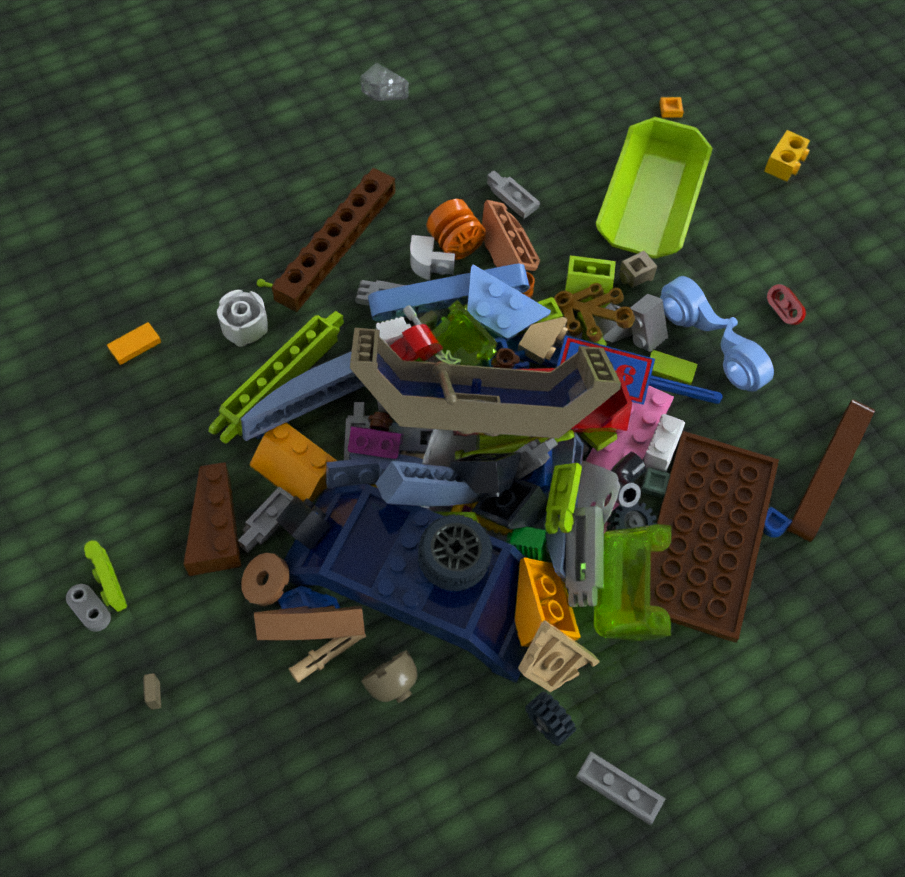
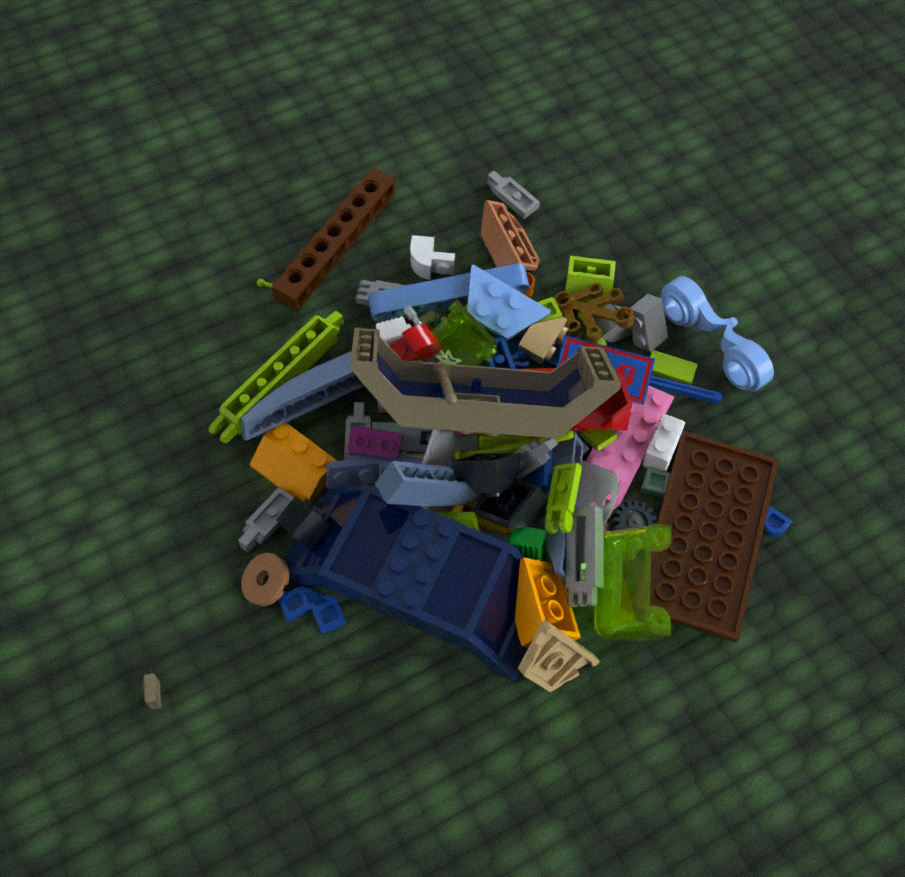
light grey plate [66,584,111,632] -> none
lime hinge [84,540,127,612] -> none
light orange tile [107,322,161,365] -> none
reddish brown wedge [184,462,242,576] -> none
white brick [217,290,268,346] -> none
medium nougat slope [254,605,365,640] -> none
tan pin [288,635,366,683] -> none
clear slope [361,63,408,101] -> none
dark tan cylinder [361,650,417,703] -> none
reddish brown plate [368,412,393,431] -> none
wheel [418,514,492,591] -> none
orange wheel [426,199,486,260] -> none
reddish brown plate [491,348,520,369] -> none
black wheel [525,691,576,746] -> none
light grey tile [576,752,665,825] -> none
lime piece [596,117,713,259] -> none
black cylinder [609,451,647,507] -> none
dark tan brick [619,251,657,288] -> none
light orange tile [659,97,684,118] -> none
yellow brick [764,130,810,182] -> none
red plate [767,284,806,325] -> none
reddish brown beam [787,399,875,543] -> none

